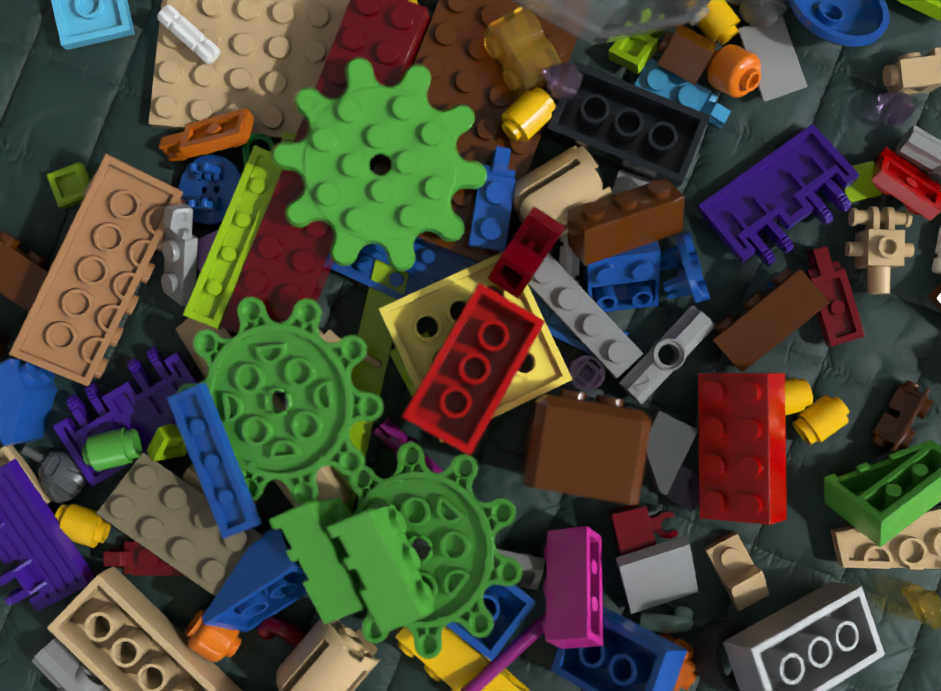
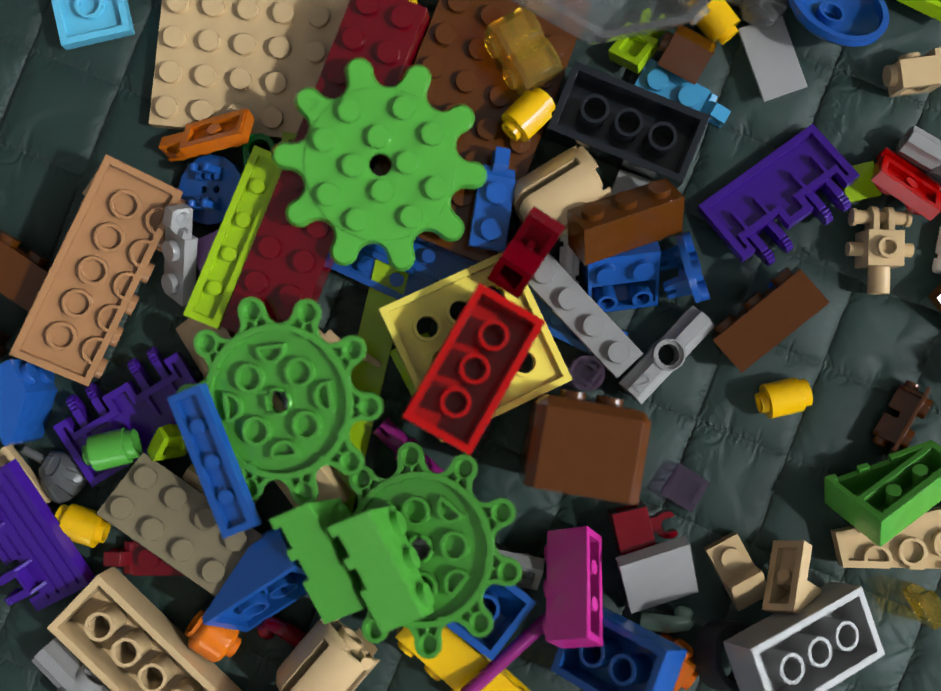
lime tile [46,162,90,209] -> none
white axle [157,5,221,65] -> none
clear purple plate [543,62,583,100] -> none
dark grey slope [645,409,698,495] -> none
red brick [698,373,787,525] -> none
orange head [706,44,761,98] -> none
yellow brick [792,394,849,445] -> none
dark red hinge [805,246,865,347] -> none
clear purple plate [877,92,916,128] -> none
none -> tan slope [762,540,822,614]

